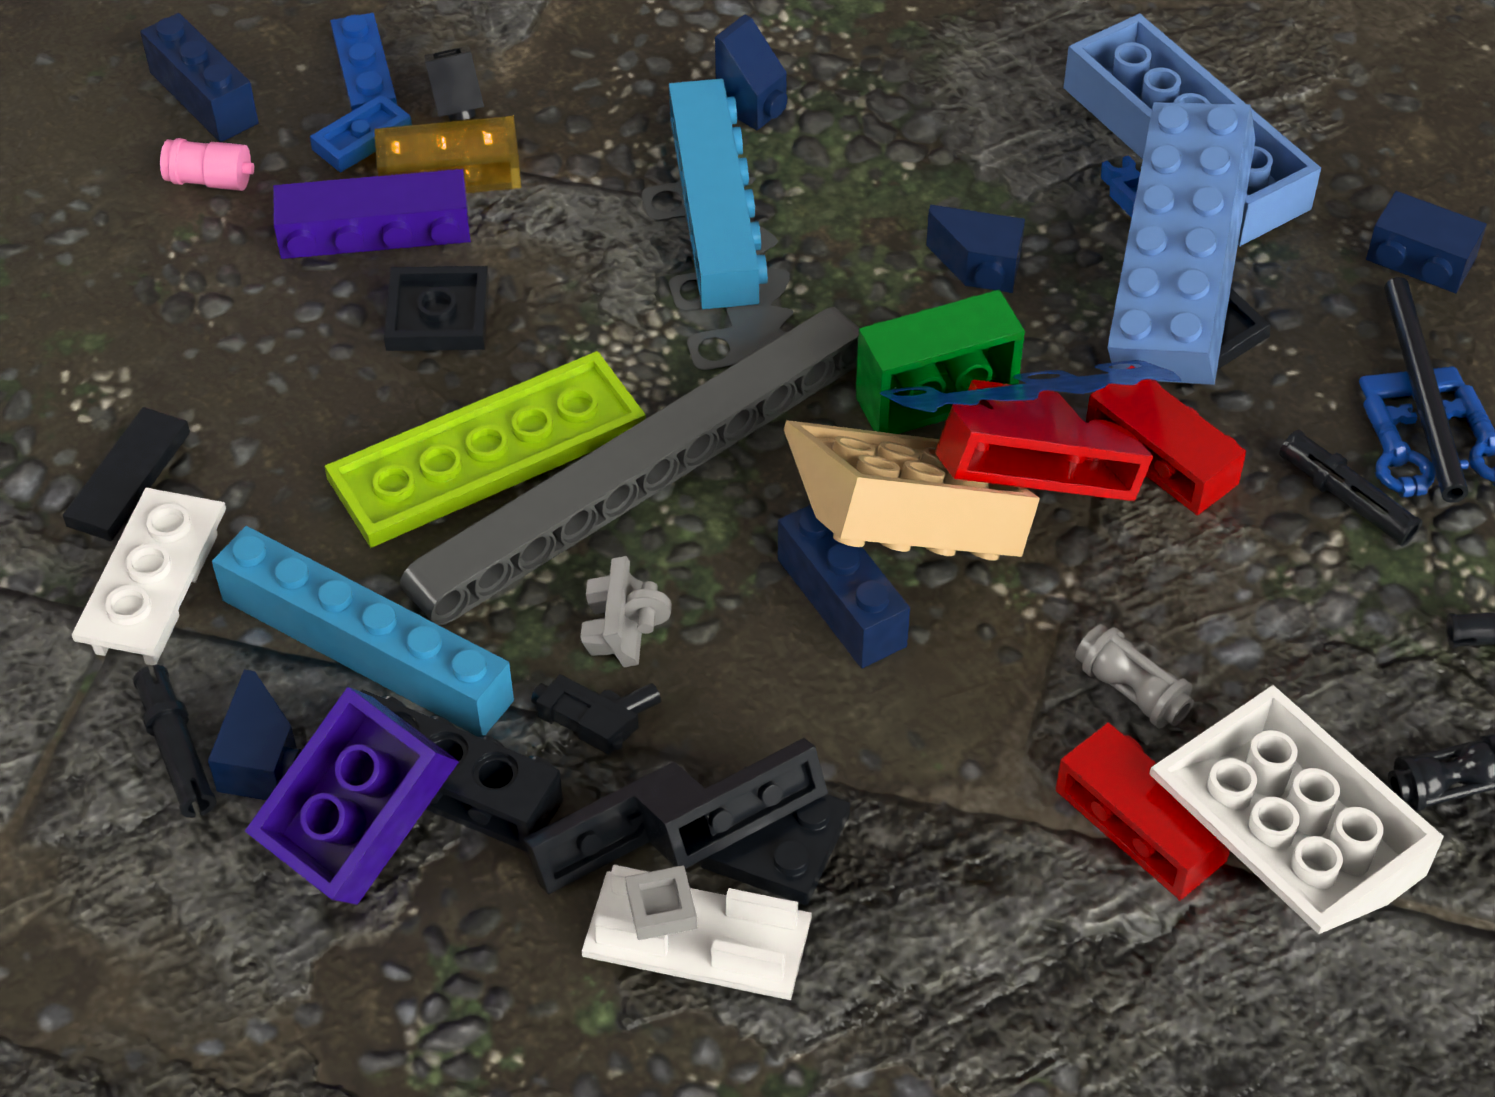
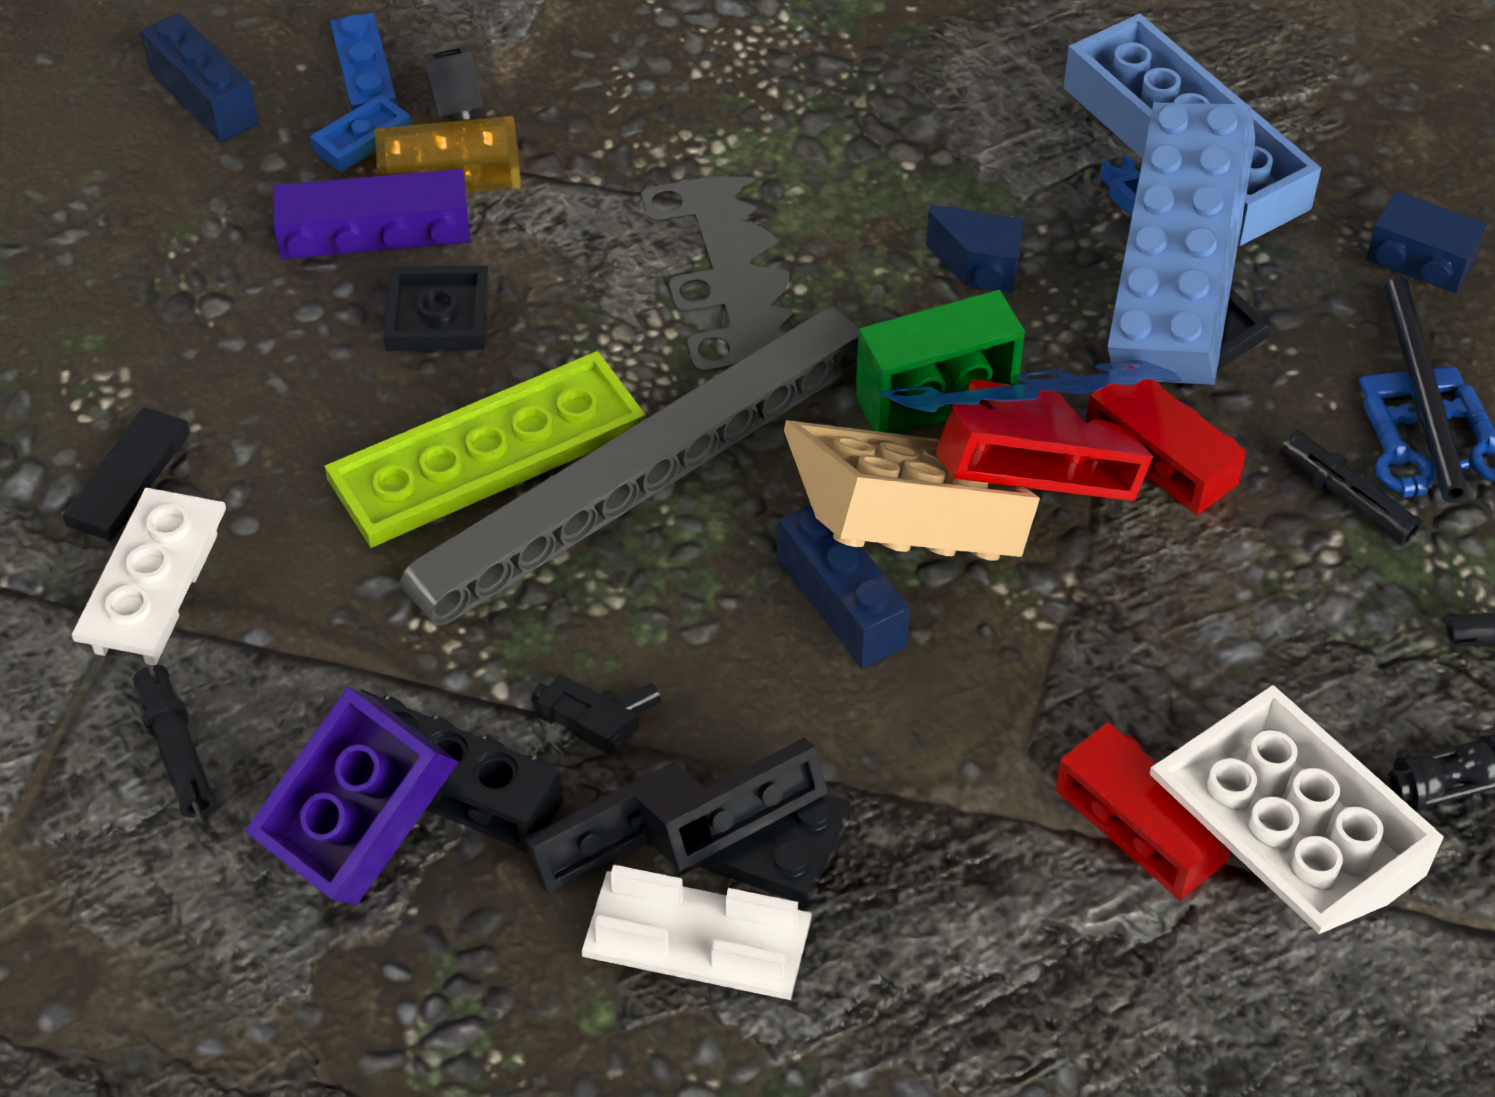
bright pink piece [160,138,255,191] -> none
dark blue slope [208,669,302,800] -> none
dark azure brick [212,526,514,737] -> none
light grey hips [580,556,672,667] -> none
light grey plate [625,865,697,940] -> none
dark azure brick [669,79,768,310] -> none
dark blue slope [715,14,788,131] -> none
light grey piece [1075,624,1194,728] -> none

